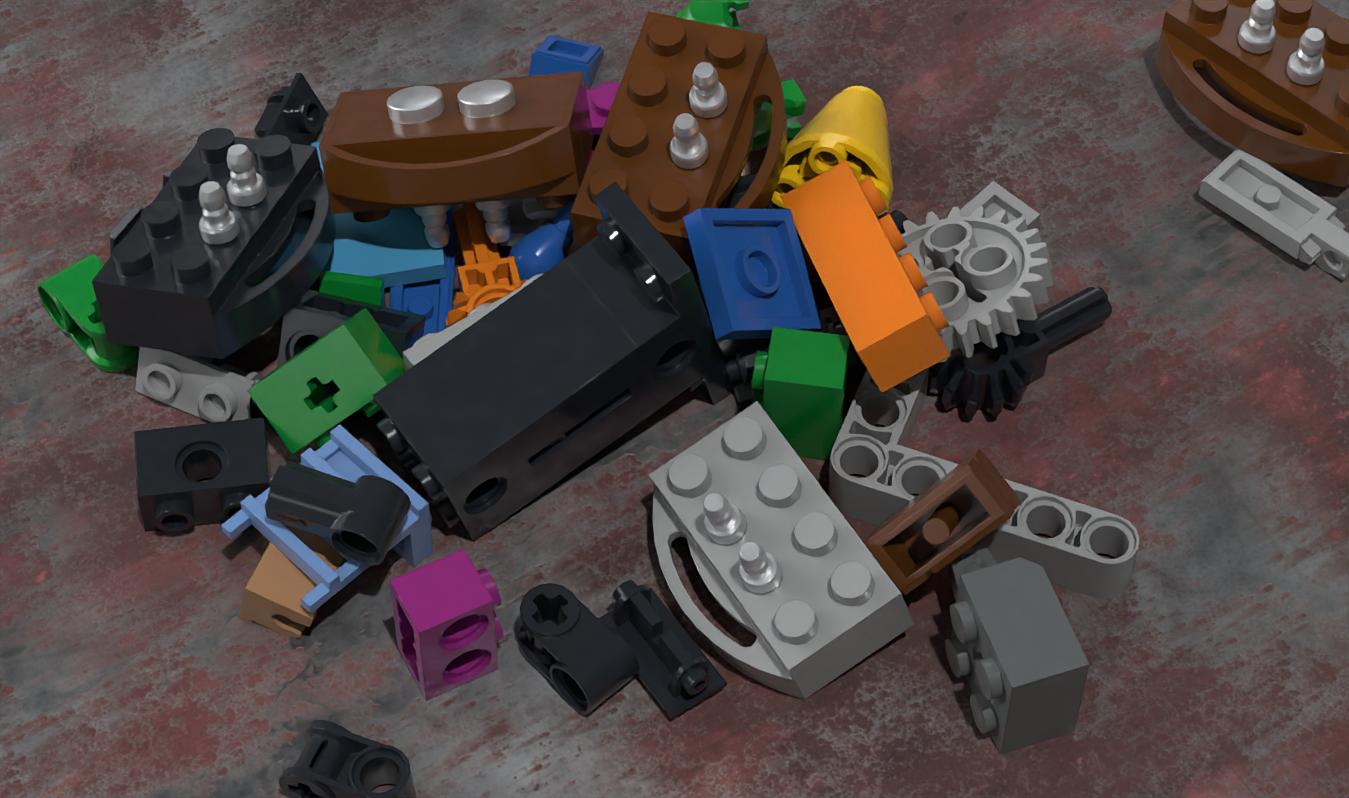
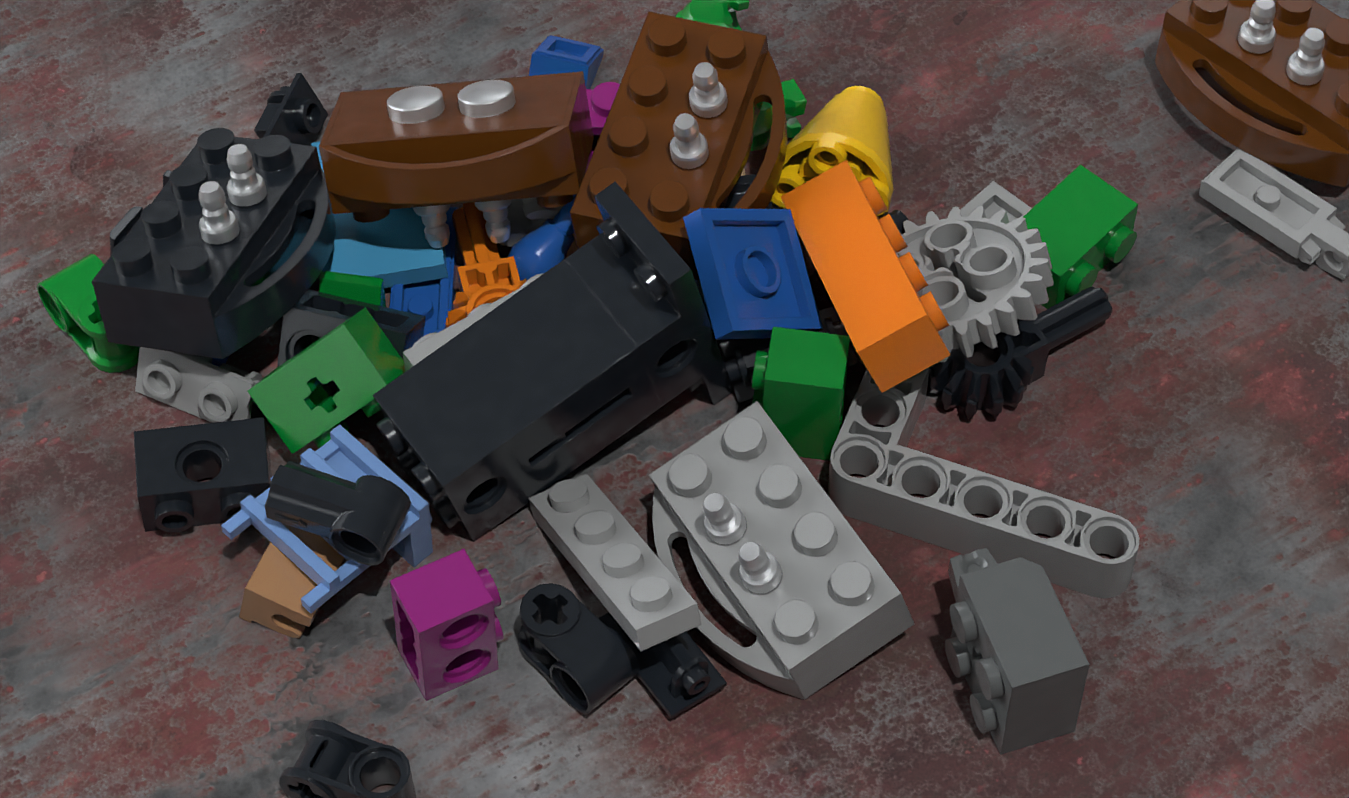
reddish brown brick [864,449,1021,595] -> none
none -> light grey plate [529,473,702,651]
none -> green brick [1023,164,1138,309]

